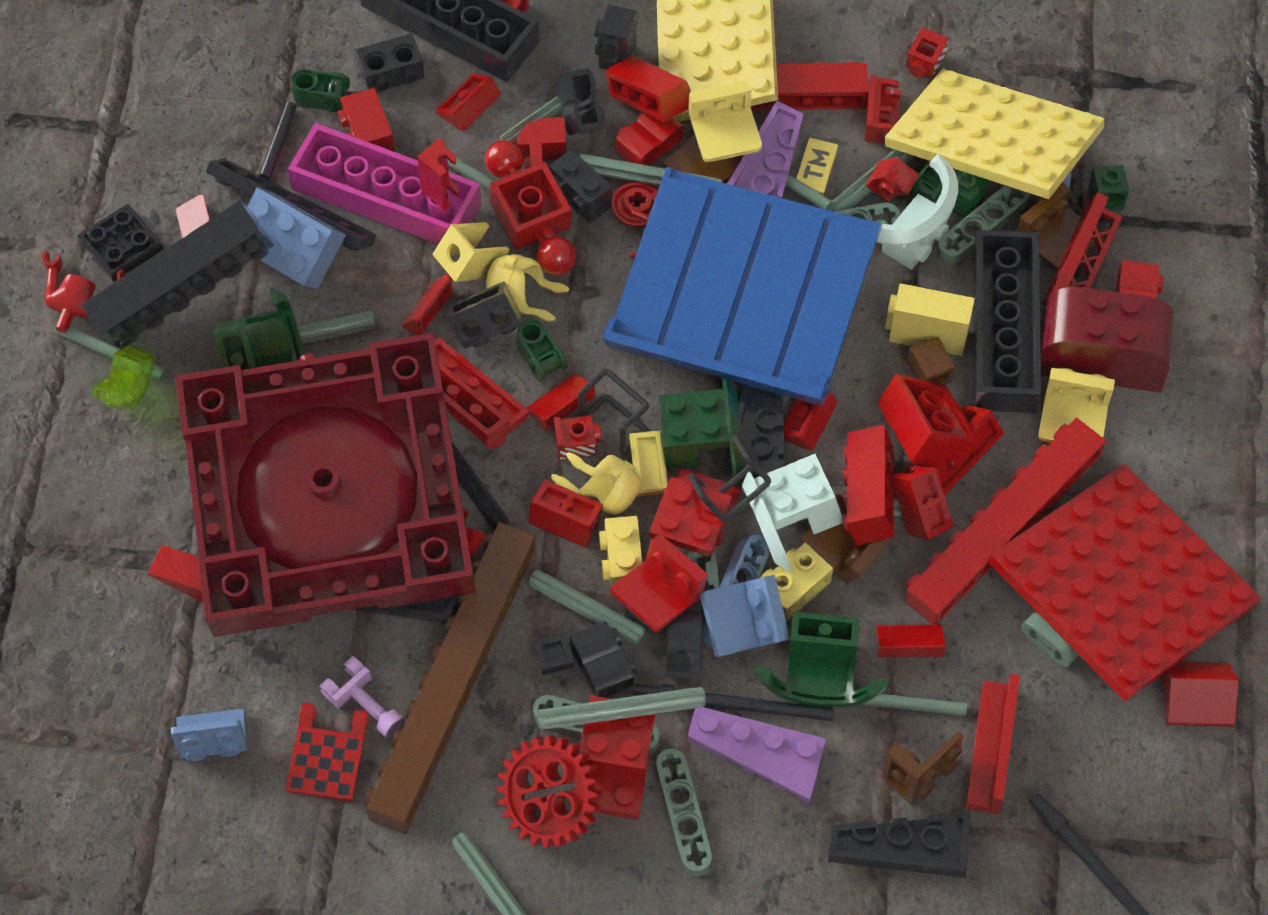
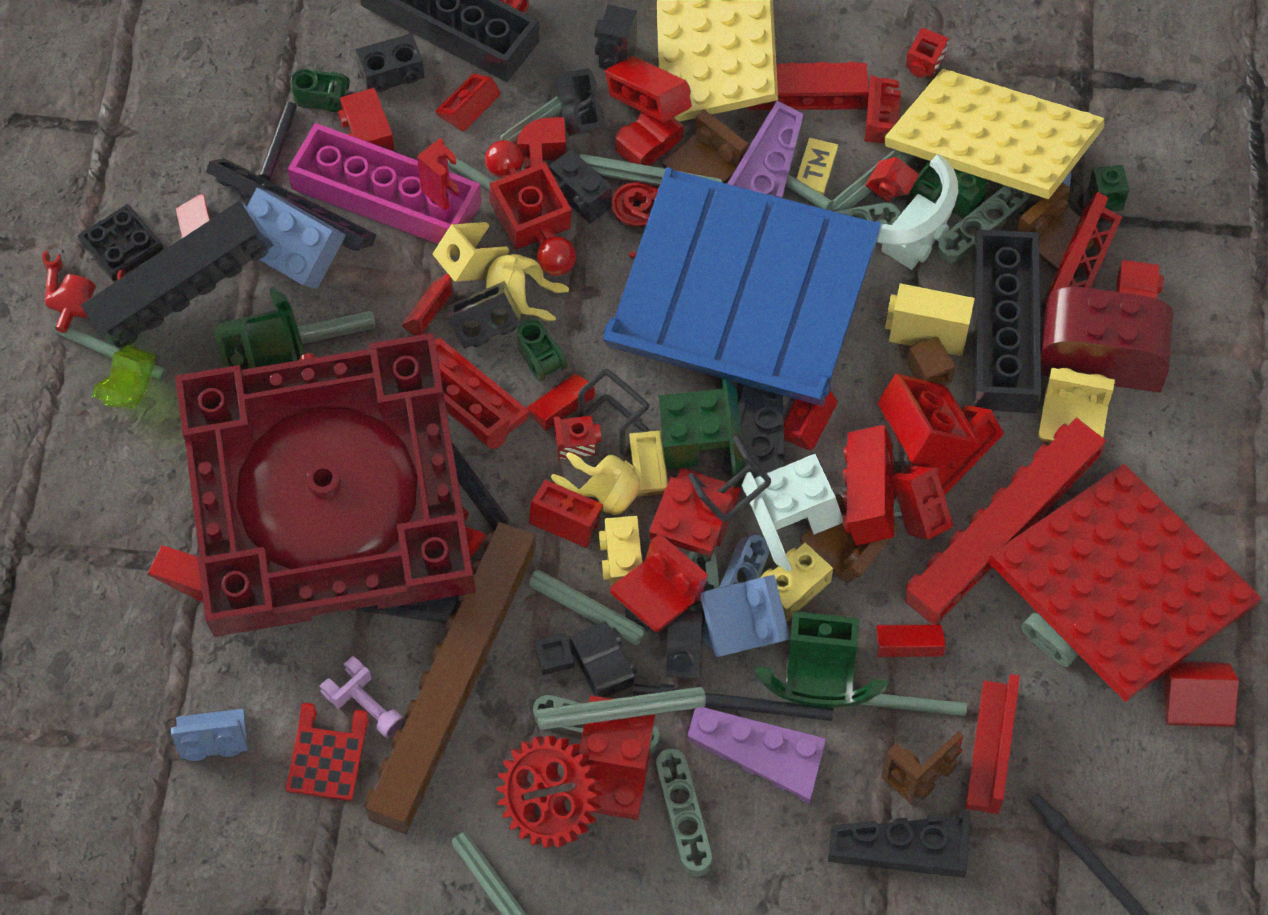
light yellow bracket [689,81,762,162] -> none

